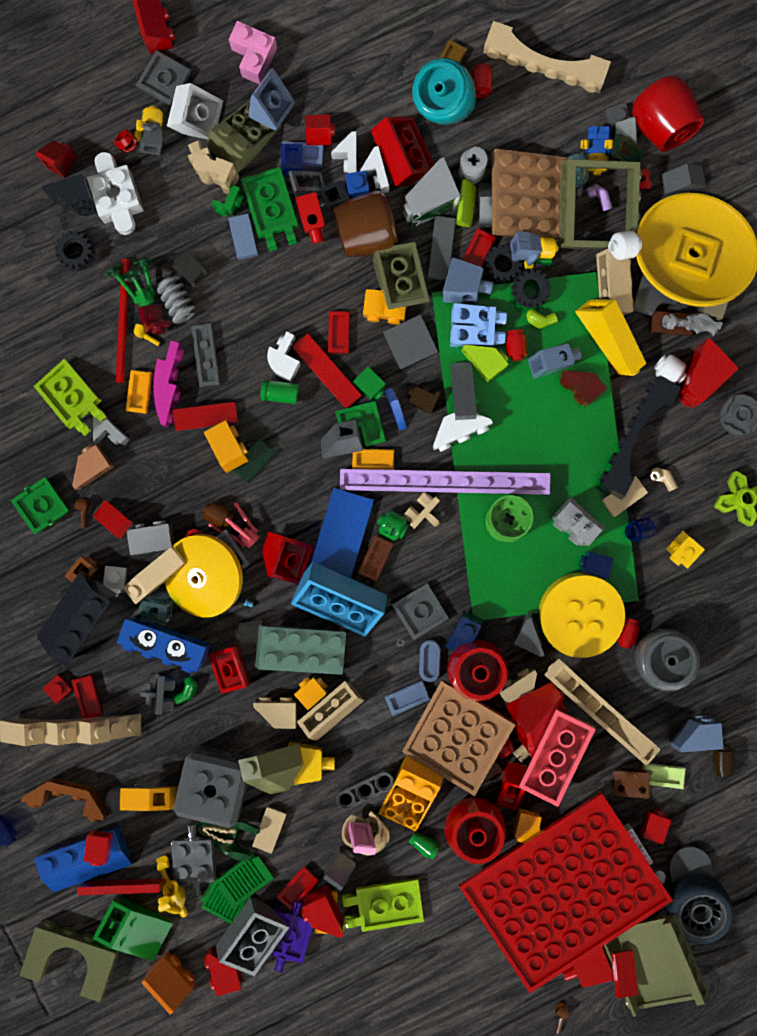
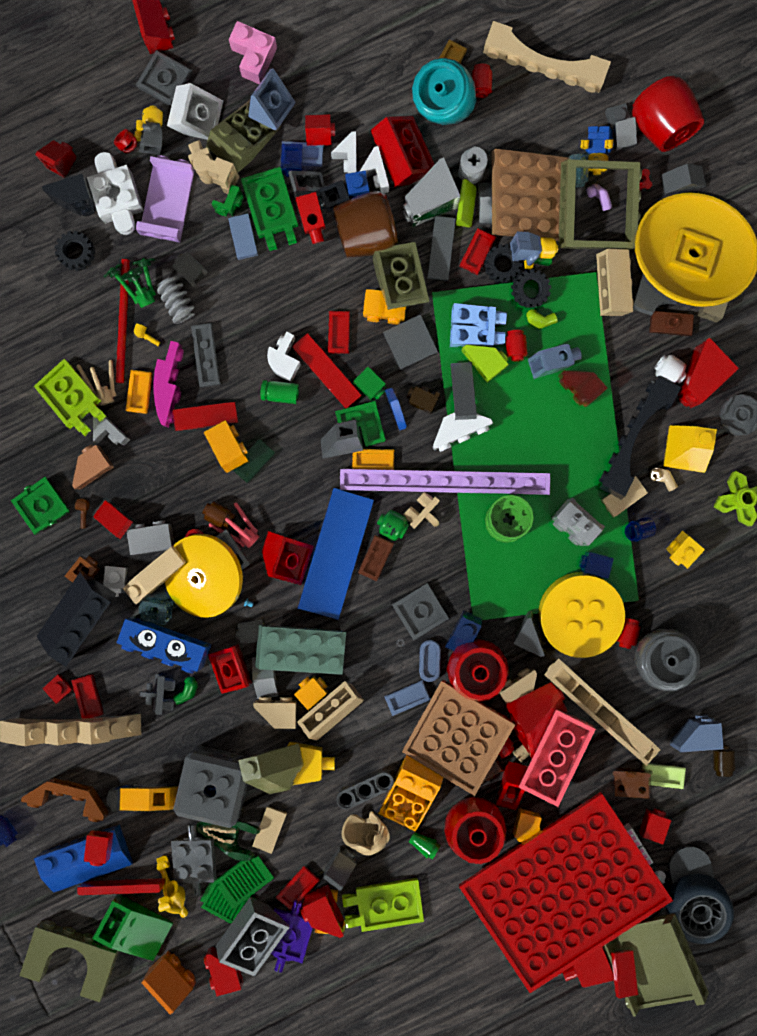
dark red bracket [138,305,171,335] -> none
dark azure slope [291,562,387,636] -> none
bright pink tile [348,822,376,855] -> none
sand blue torso [443,258,494,304] -> none
reddish brown hand [555,1002,569,1034] -> none
yellow slope [575,300,646,376] -> none
white head [608,230,642,260] -> none
clear green tile [611,134,643,165] -> none
light grey piece [663,313,723,336] -> none
none -> tan plant [77,360,117,406]
none -> lavender panel [136,155,194,243]
none -> light grey slope [252,657,278,699]
none -> yellow slope [663,426,717,473]

